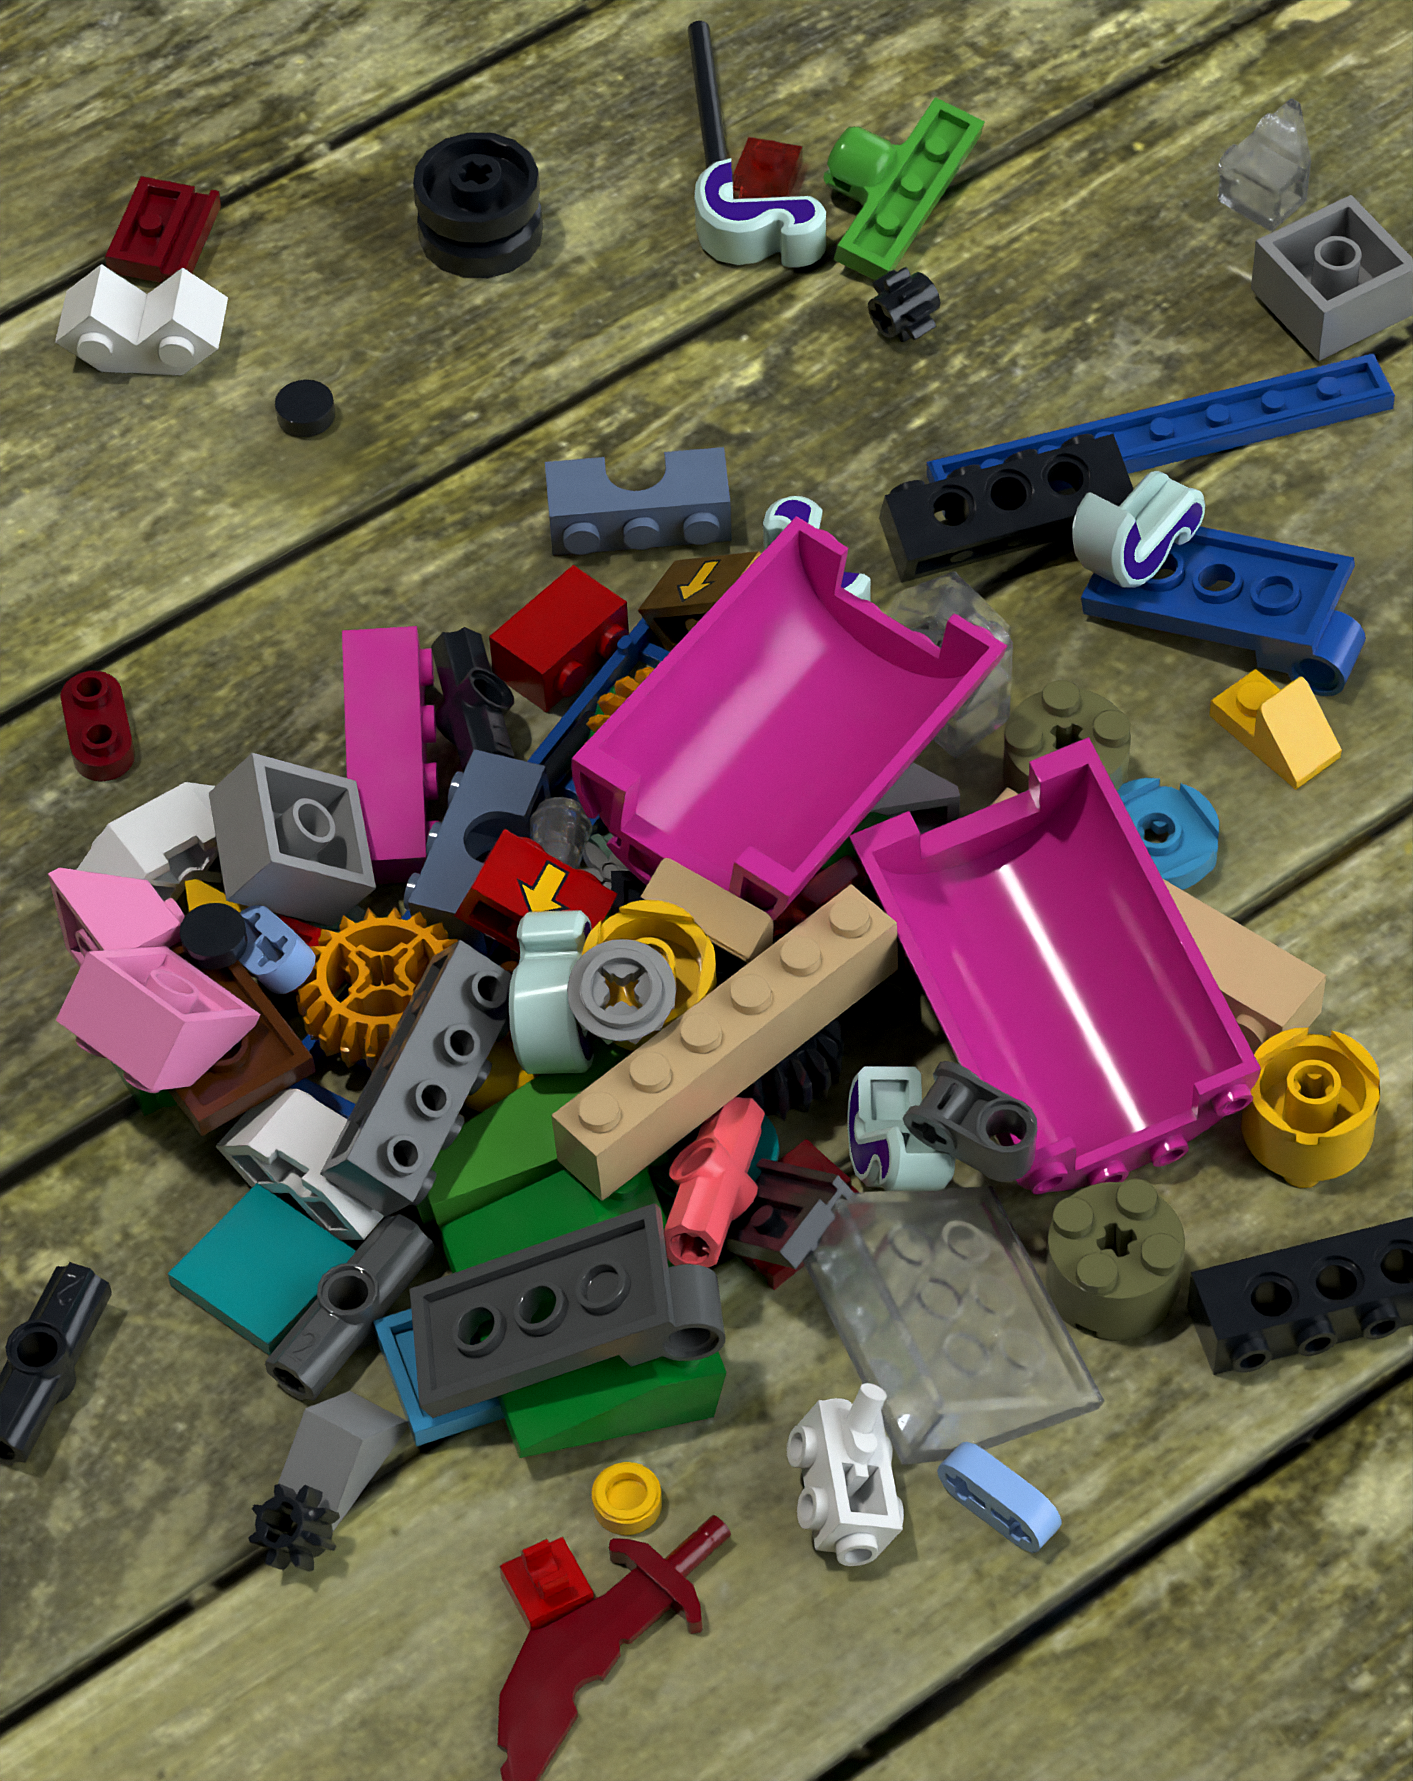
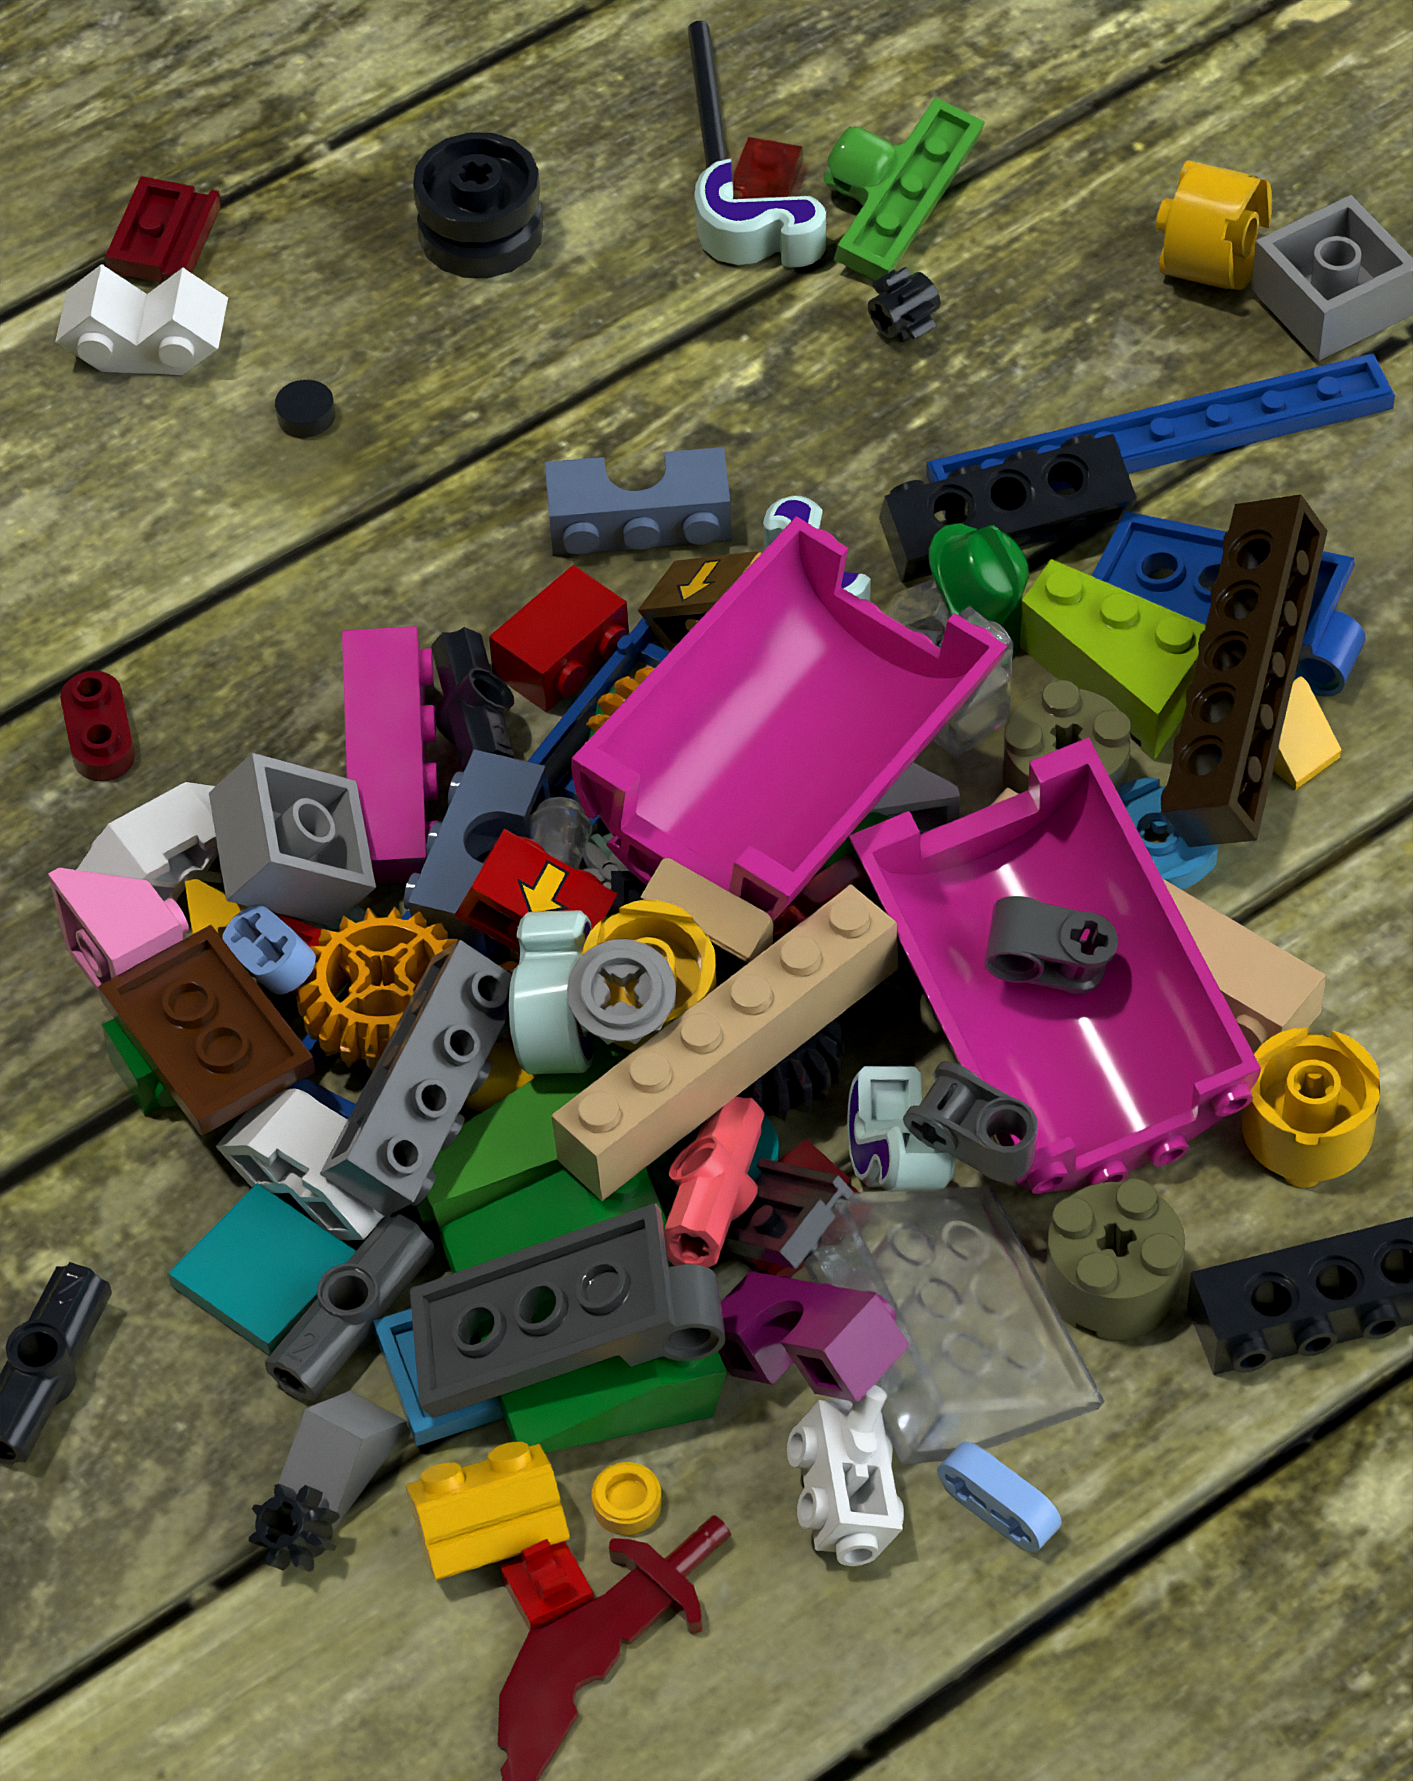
bright pink slope [56,946,261,1093] -> none
black tile [180,903,248,970] -> none
light aqua animal [1072,471,1205,588] -> none
clear slope [1217,98,1311,232] -> none
none -> yellow brick [406,1442,570,1581]
none -> magenta arch [719,1271,910,1403]
none -> green piece [929,523,1029,663]
none -> dark grey piece [985,896,1118,995]
none -> lime wedge [1020,559,1206,760]
none -> yellow brick [1156,160,1272,290]
none -> dark brown brick [1161,494,1328,847]

